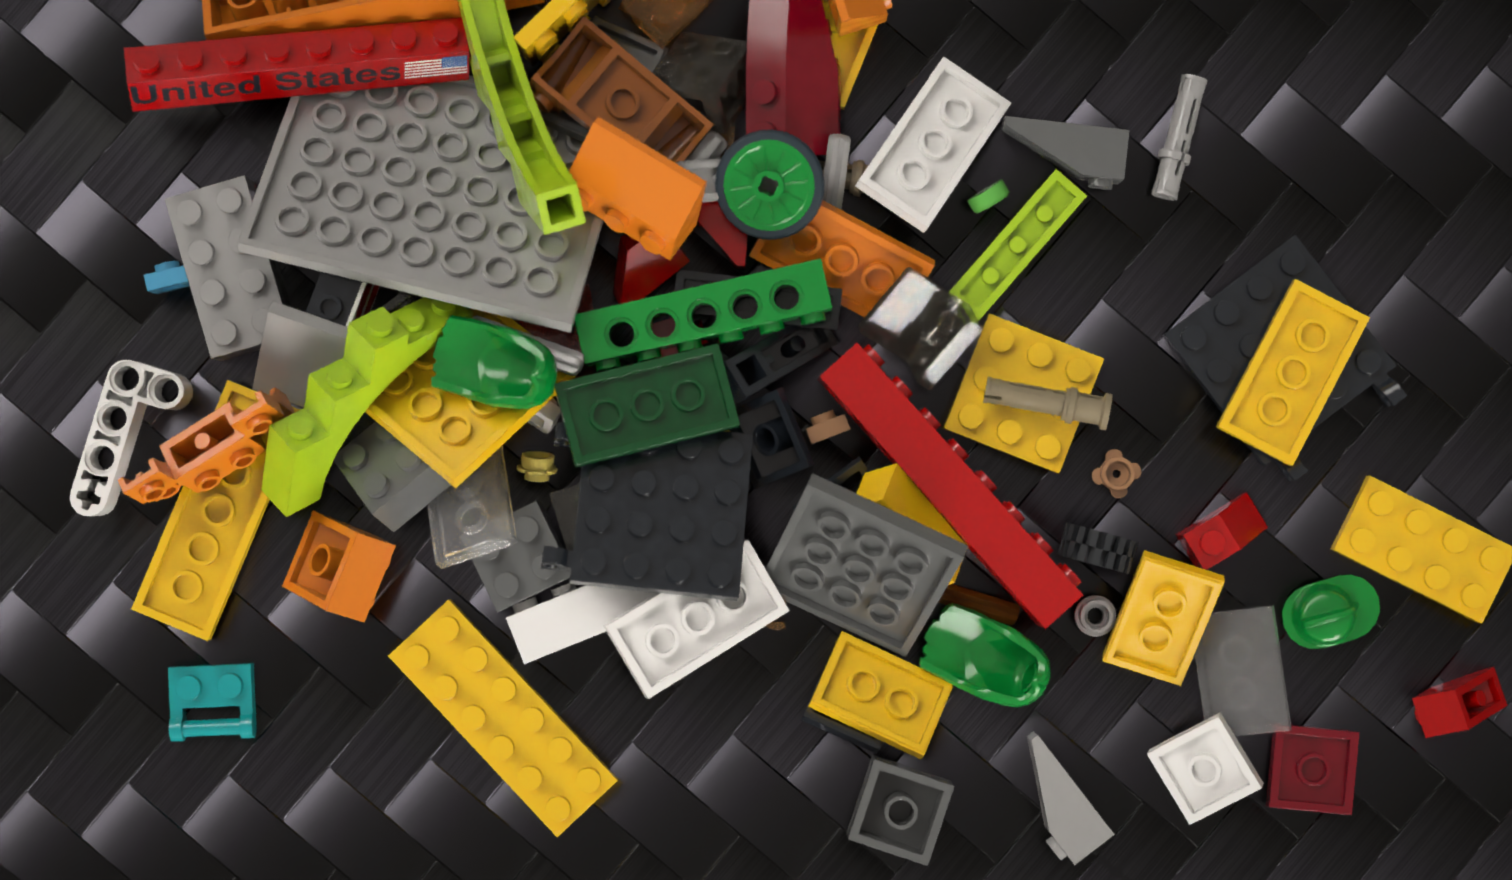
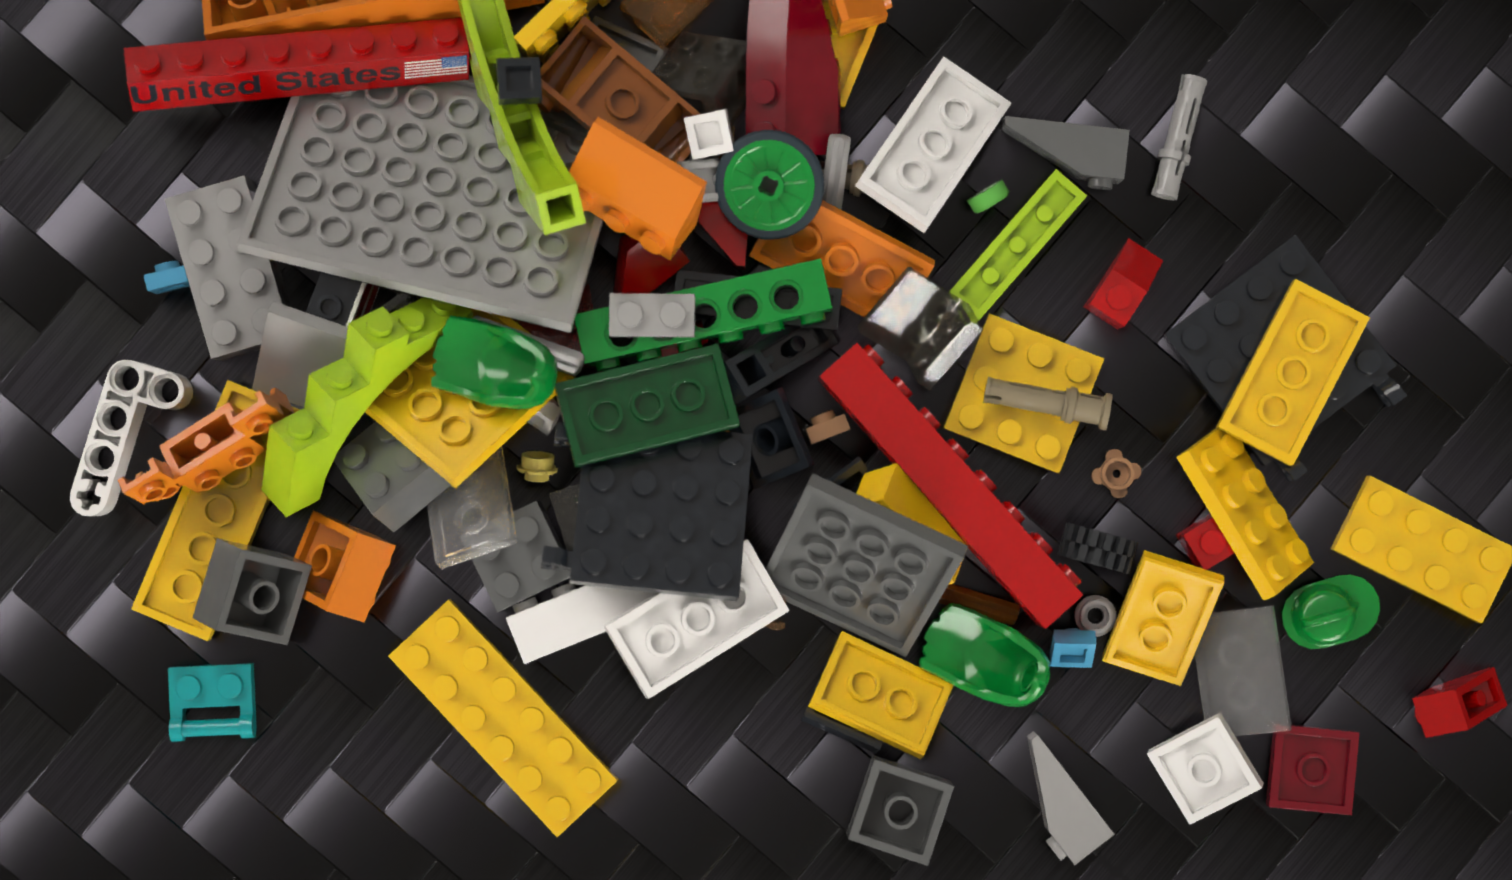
none -> dark grey brick [192,538,312,645]
none -> black plate [496,57,542,105]
none -> light grey plate [609,293,695,338]
none -> white plate [684,109,734,160]
none -> dark azure plate [1050,628,1096,668]
none -> red slope [1083,238,1163,330]
none -> yellow plate [1176,428,1314,600]

